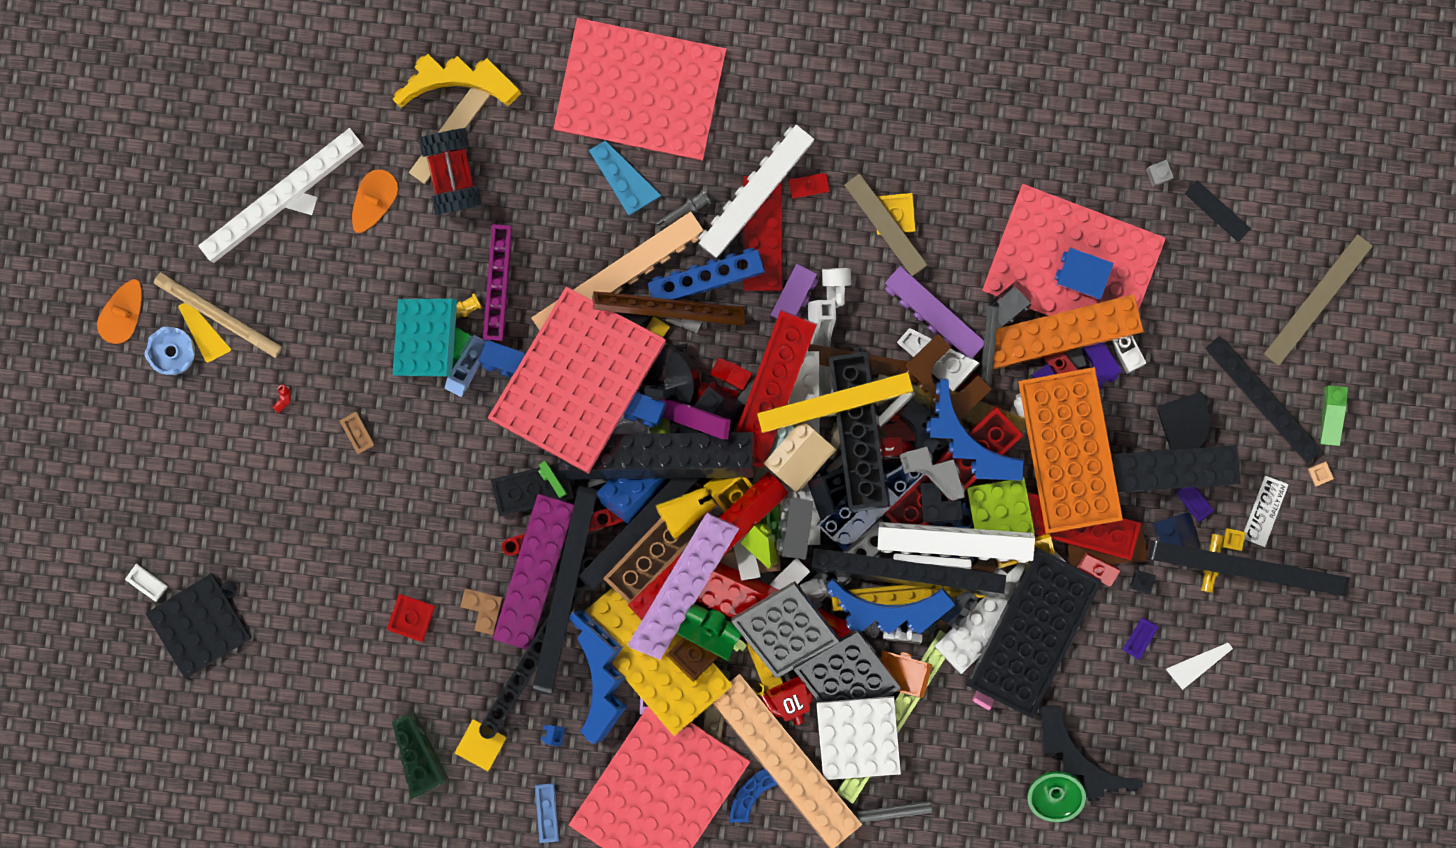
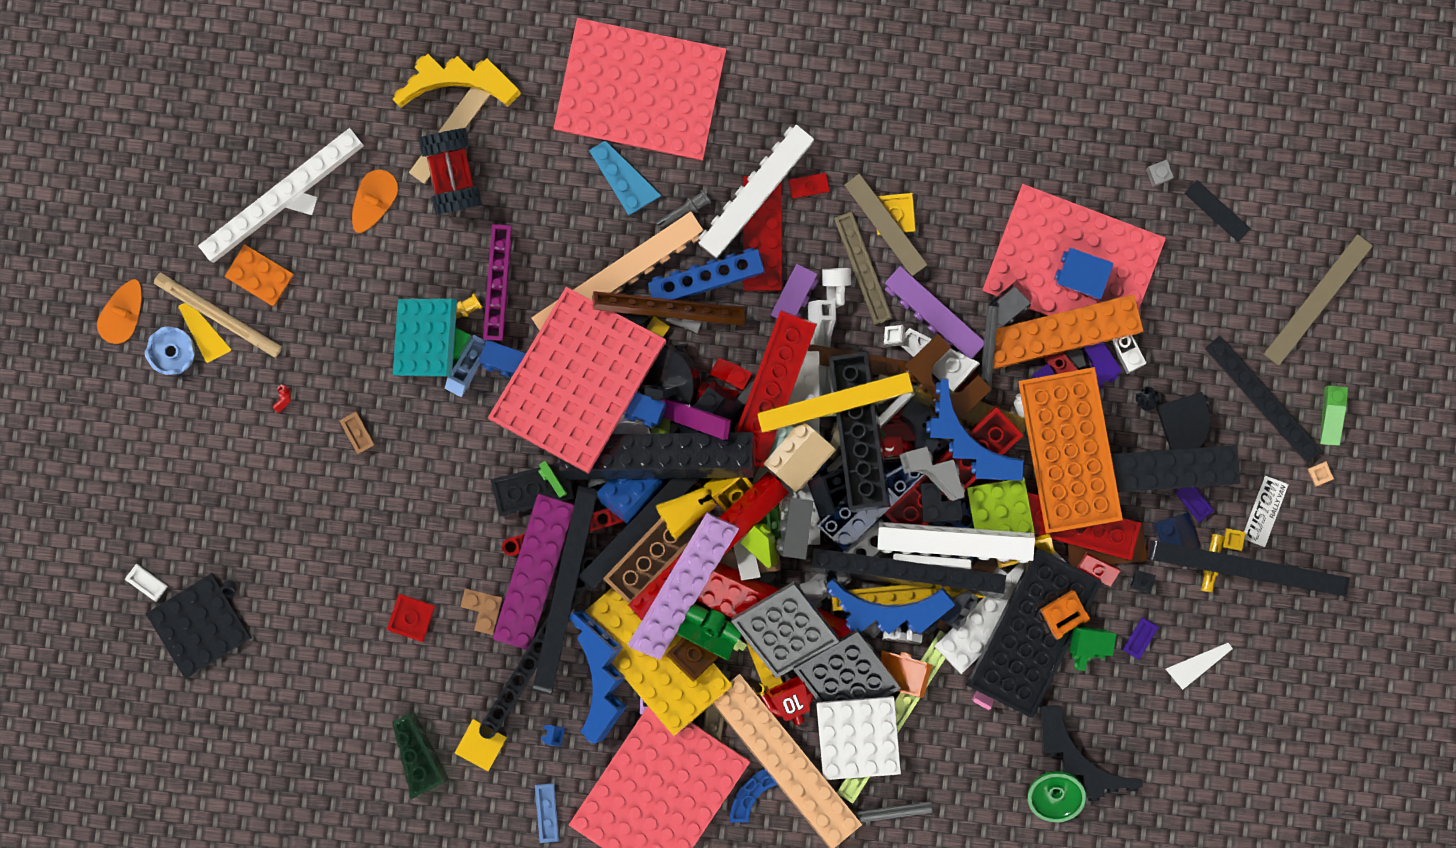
white slope [769,558,810,590] -> none
none -> orange plate [224,244,294,307]
none -> dark tan tile [834,211,892,325]
none -> white tile [884,325,905,347]
none -> orange plate [1040,590,1090,640]
none -> green hinge [1069,626,1116,671]
none -> black gear [1136,386,1160,410]

